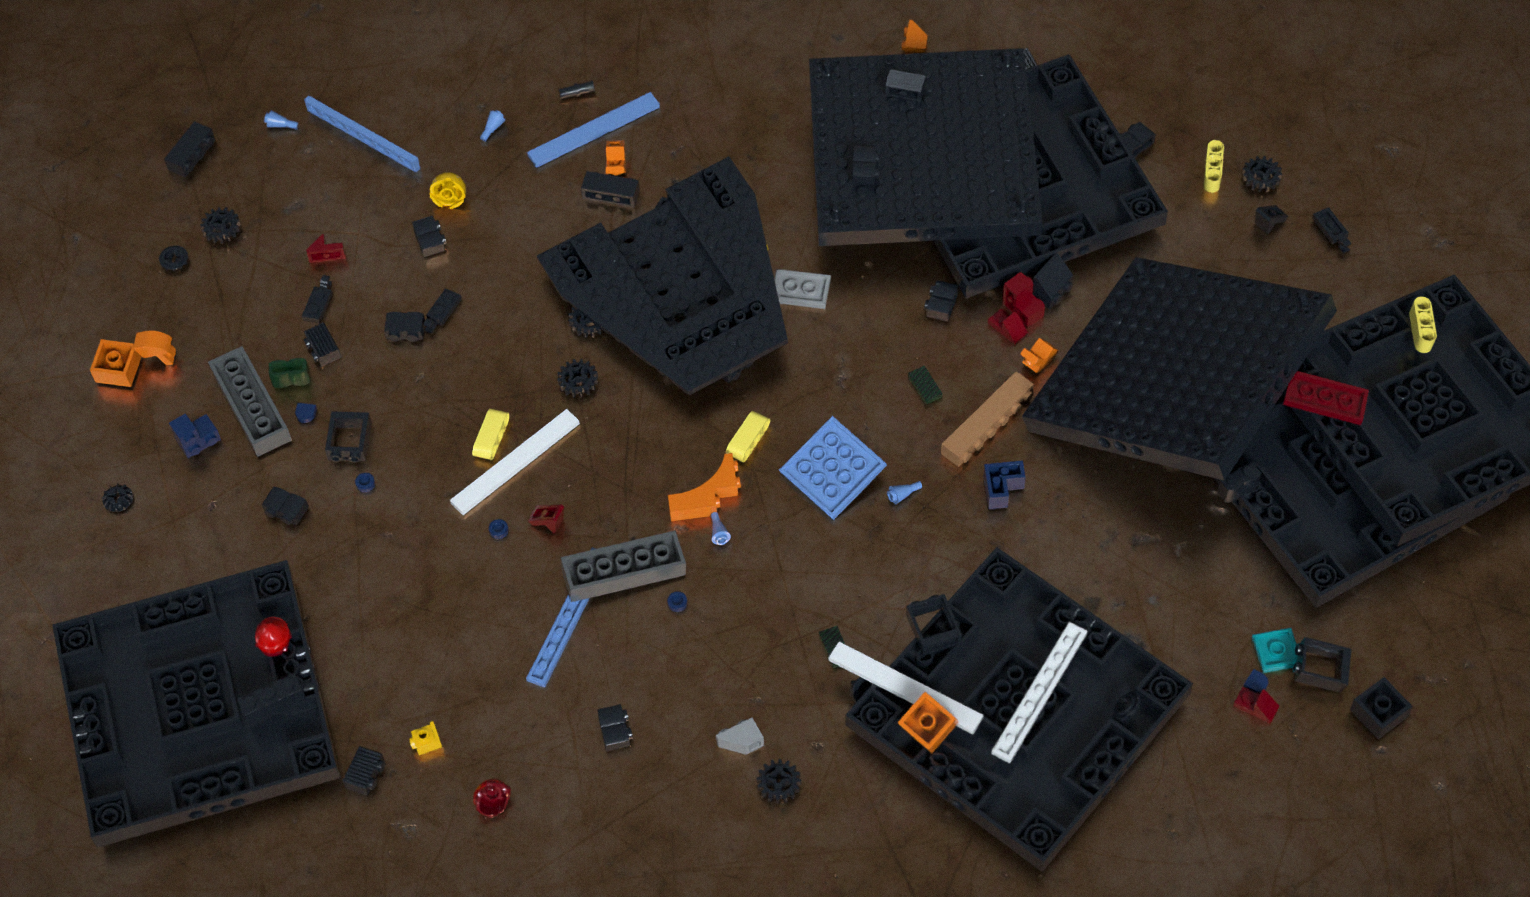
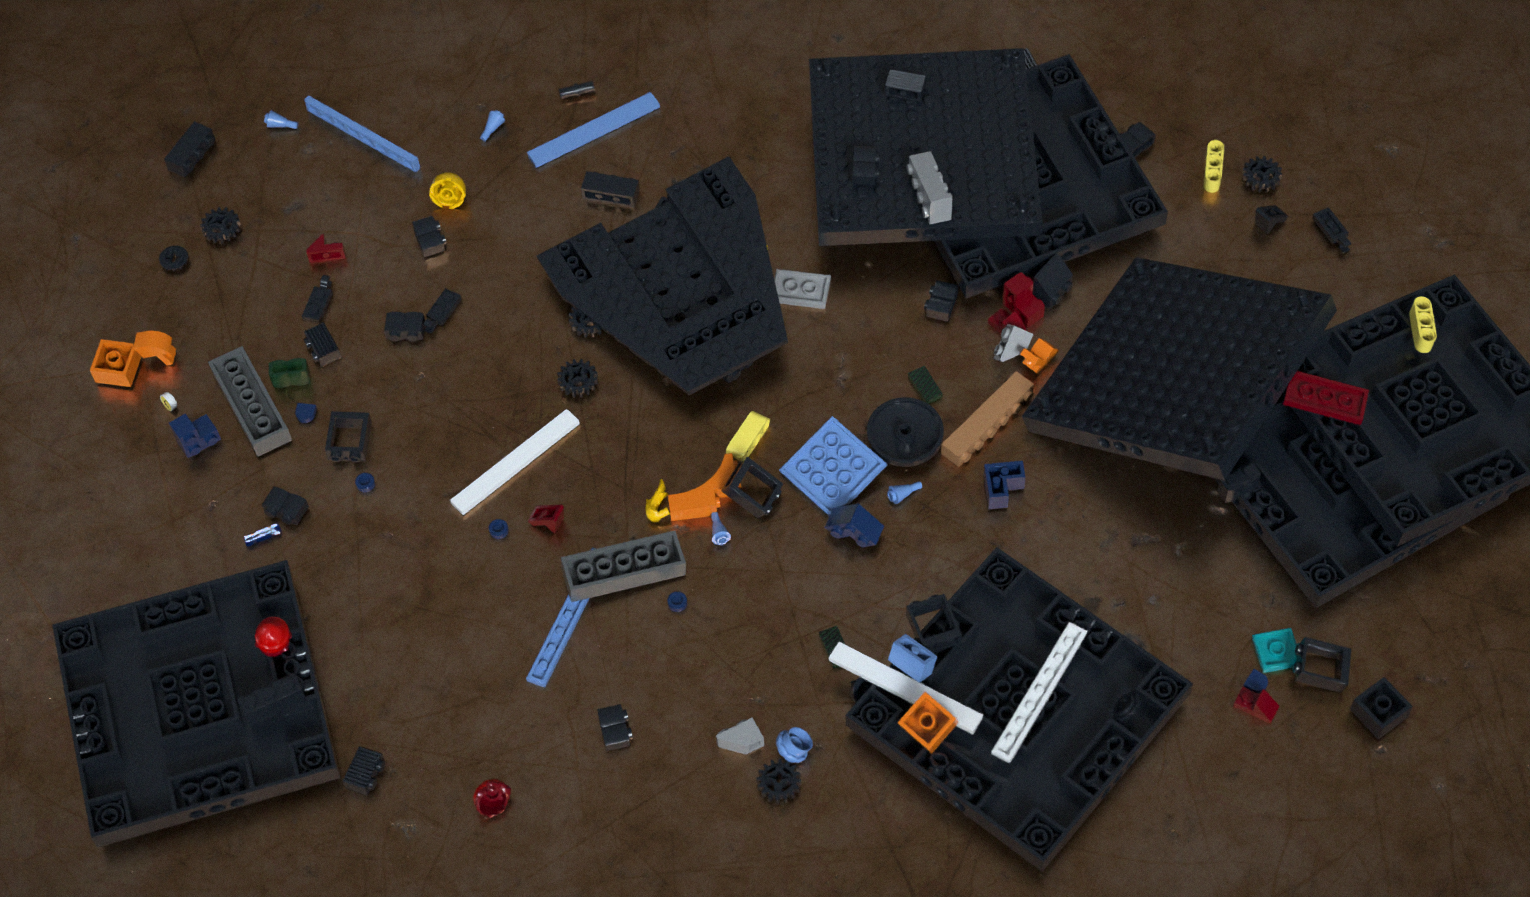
black gear [102,483,133,512] -> none
yellow brick [409,722,442,755] -> none
light yellow beam [472,408,509,460] -> none
orange brick [606,140,626,175] -> none
orange slope [901,20,928,54] -> none
none -> white tile [160,392,177,411]
none -> clear blue axle [243,523,281,546]
none -> yellow piece [645,479,670,523]
none -> black window [721,456,783,518]
none -> medium blue piece [776,727,813,763]
none -> dark blue brick [824,503,884,547]
none -> black dish [867,397,944,467]
none -> medium blue brick [888,634,937,683]
none -> light grey wedge [906,151,952,224]
none -> light grey slope [993,324,1033,362]

